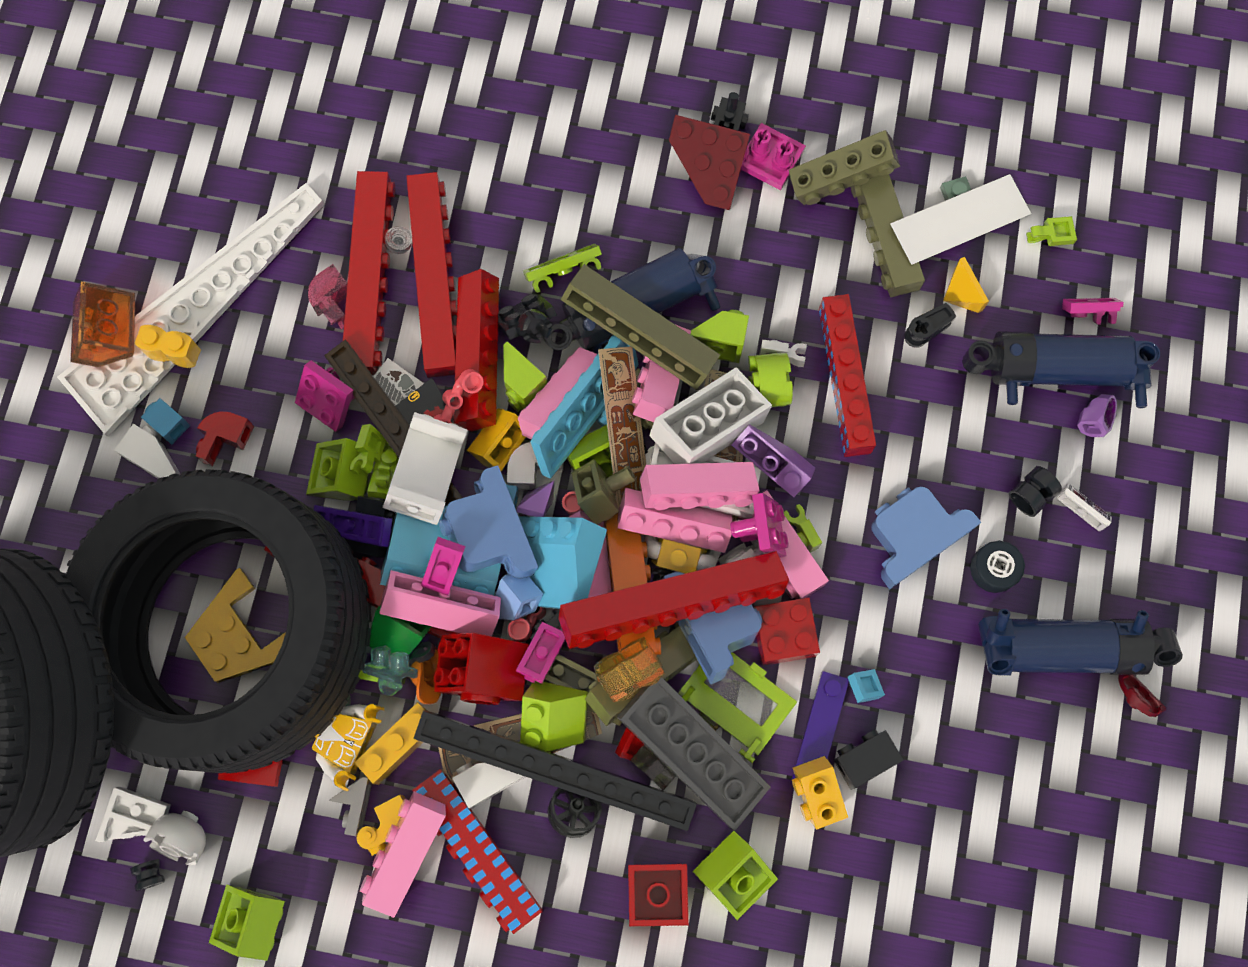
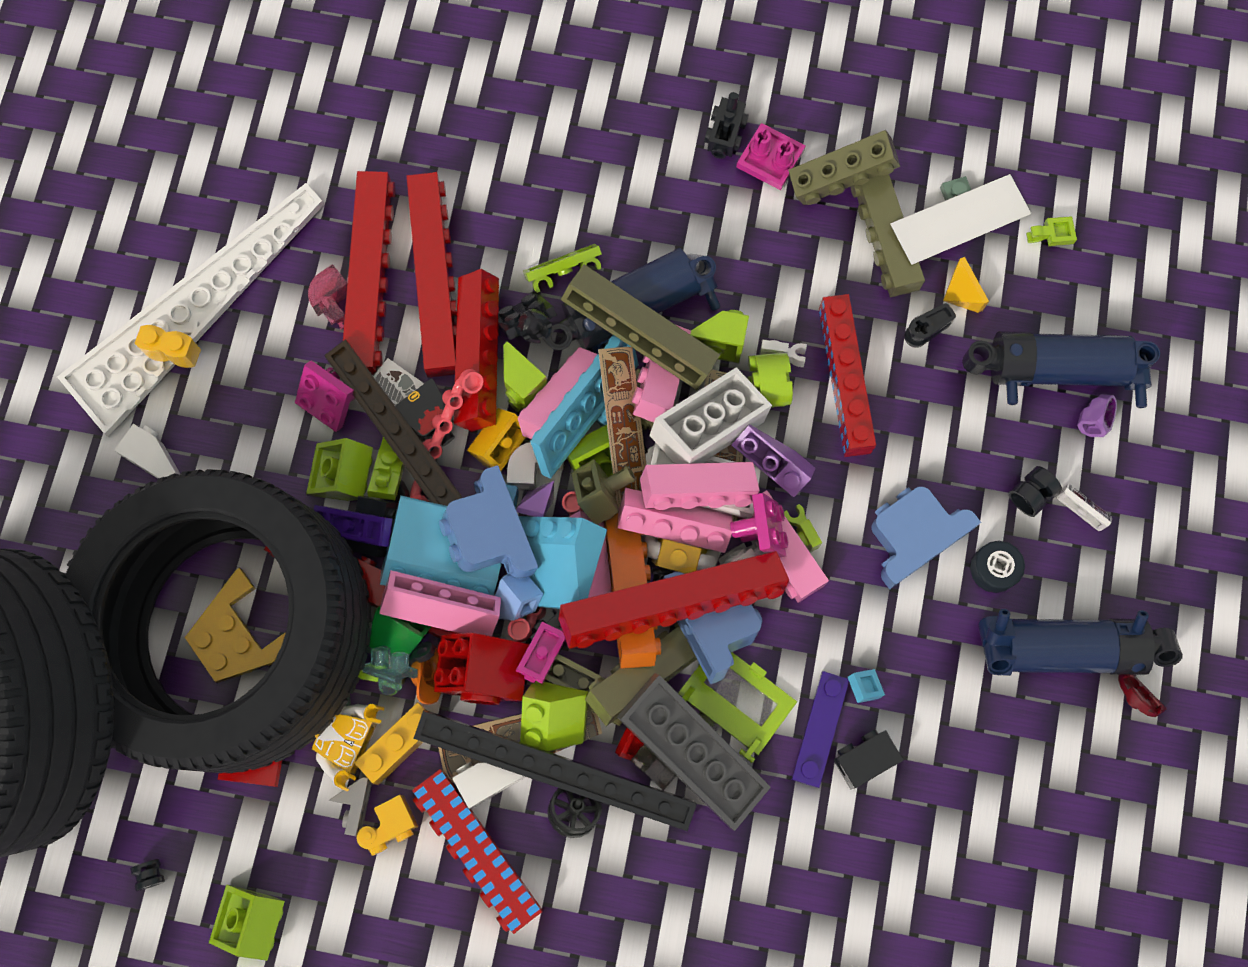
clear orange slope [70,281,135,367] -> none
white wing [95,786,171,842] -> none
dark azure brick [141,398,191,445] -> none
white cylinder [144,811,206,865] -> none
red brick [195,411,254,467] -> none
lime plate [350,424,386,475] -> none
bright pink brick [360,791,446,918] -> none
white panel [383,412,467,525] -> none
clear tile [385,226,412,254] -> none
dark pink plate [421,537,466,595] -> none
clear yellow brick [594,637,665,702] -> none
red brick [628,864,689,927] -> none
dark red plate [669,115,750,210] -> none
lime slope [693,831,778,920] -> none
red brick [754,598,820,666] -> none
yellow brick [792,756,848,830] -> none
dark pink plate [1062,298,1124,324] -> none

